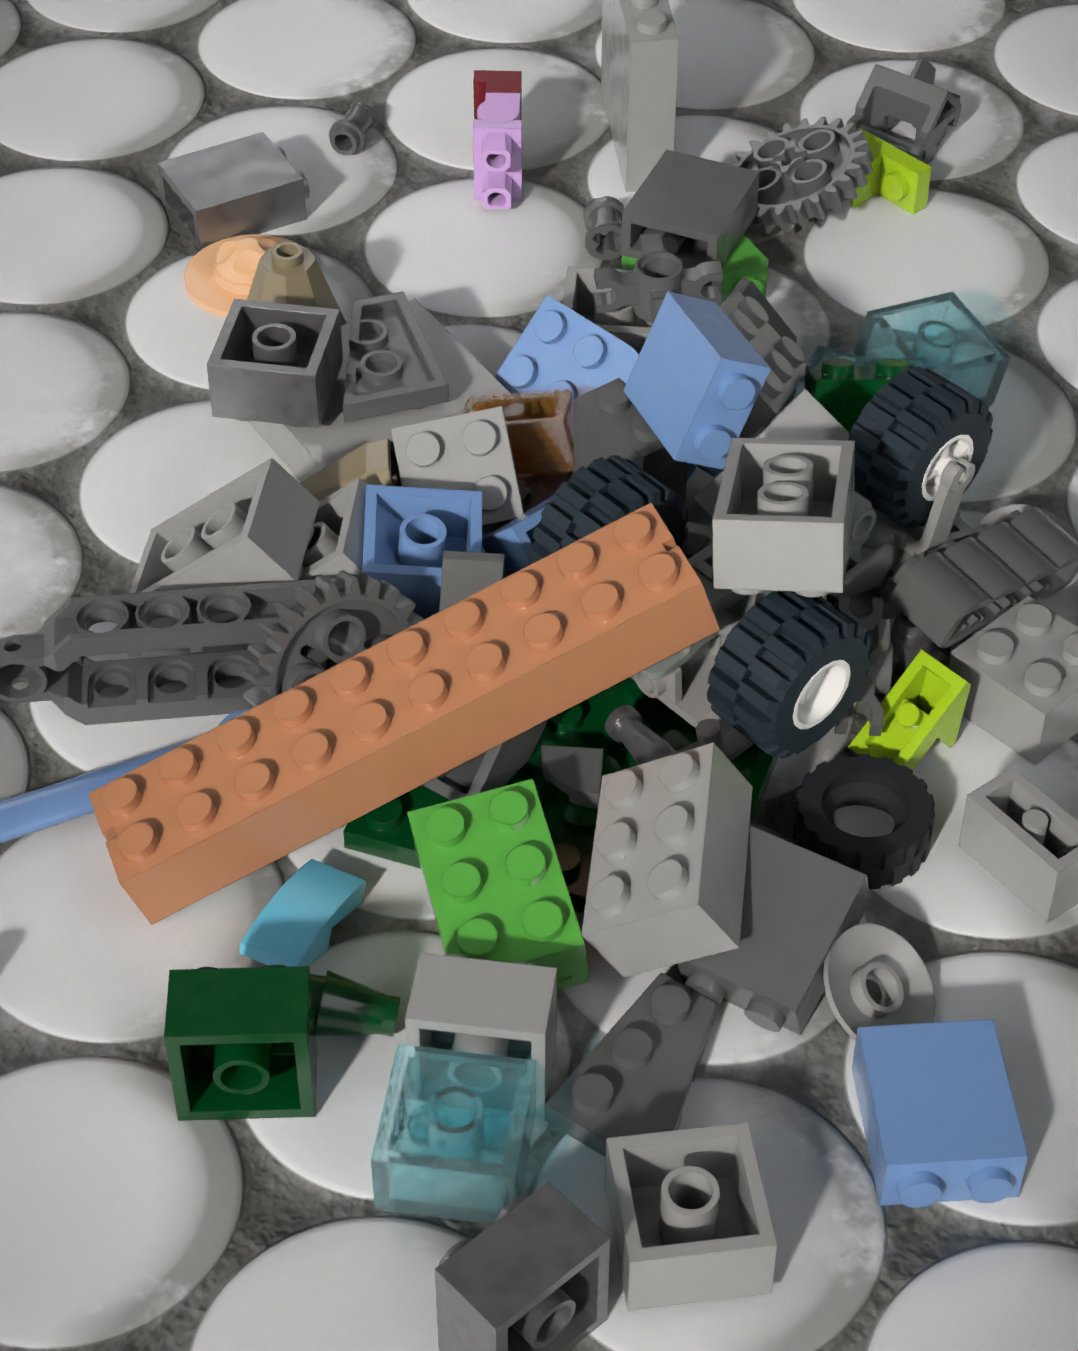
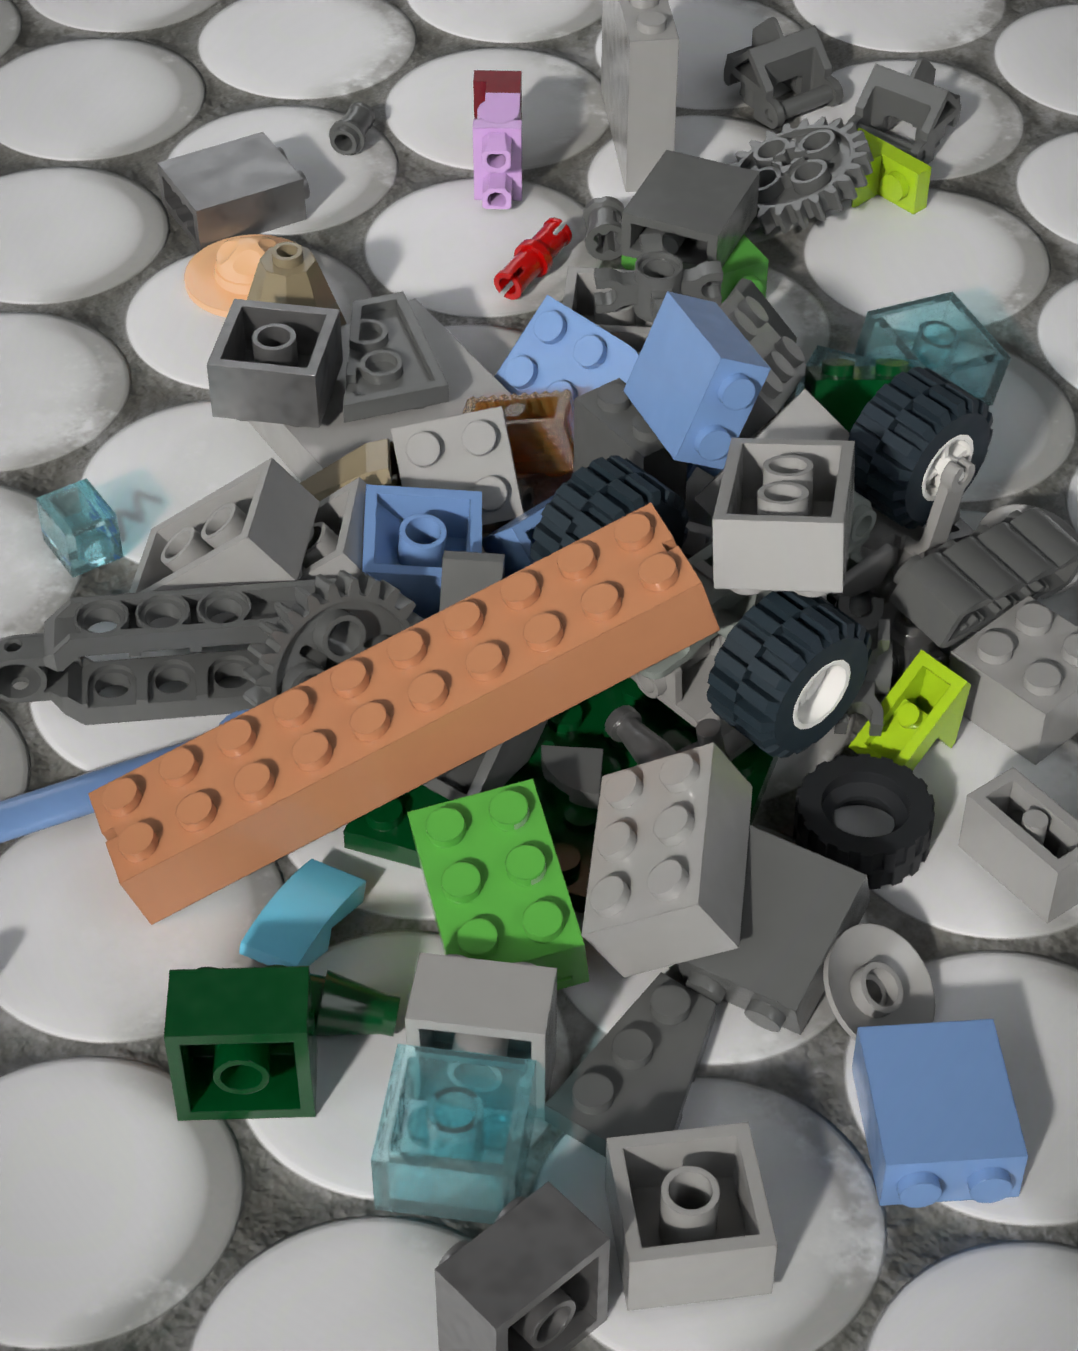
none -> clear light blue brick [36,478,123,577]
none -> red pin [494,217,572,300]
none -> dark grey piece [724,17,843,129]

